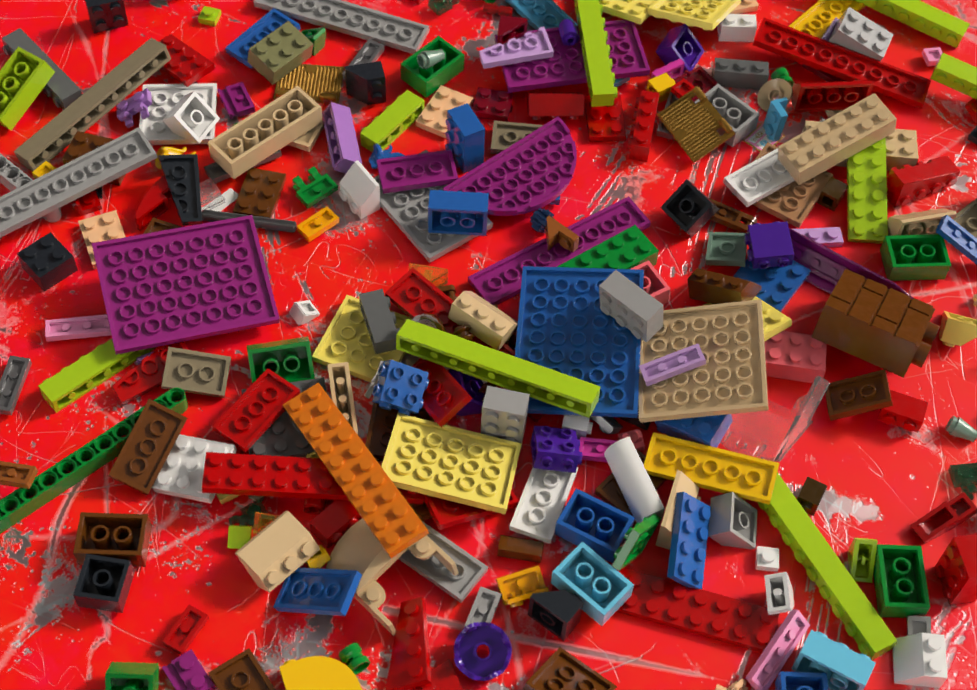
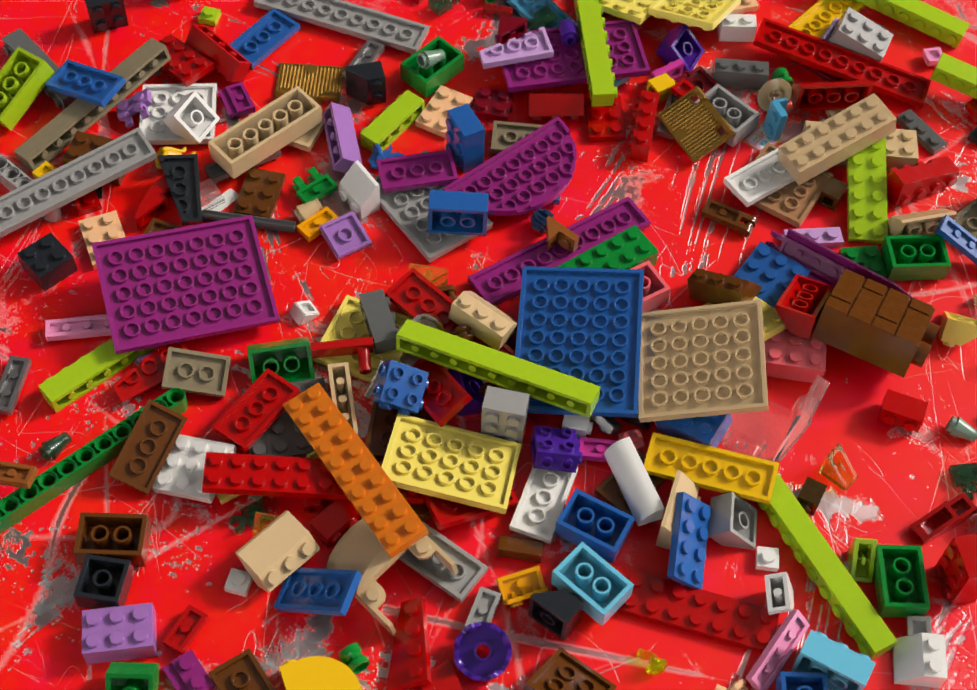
lime tile [227,525,252,549] -> none
olive brick [247,21,314,85] -> none
green slope [301,27,326,56] -> none
yellow plate [305,545,331,569] -> none
light grey brick [599,270,664,343] -> none
green plate [612,514,662,571] -> none
lavender plate [639,343,706,386] -> none
black brick [660,179,719,237] -> none
sand green plate [705,232,747,267] -> none
dark purple brick [744,221,794,269] -> none
reddish brown plate [824,369,893,421] -> none
none -> cone [38,432,72,461]
none -> blue plate [45,59,126,107]
none -> medium lavender brick [82,603,157,664]
none -> red brick [185,24,251,83]
none -> white plate [224,568,253,597]
none -> tan cone [293,198,323,223]
none -> red piece [310,337,374,375]
none -> medium lavender tile [319,211,372,261]
none -> clear green plate [527,5,558,31]
none -> plate [637,648,668,675]
none -> red slope [775,274,834,339]
none -> slope [819,444,858,491]
none -> green plate [838,245,887,278]
none -> dark grey plate [896,109,948,156]

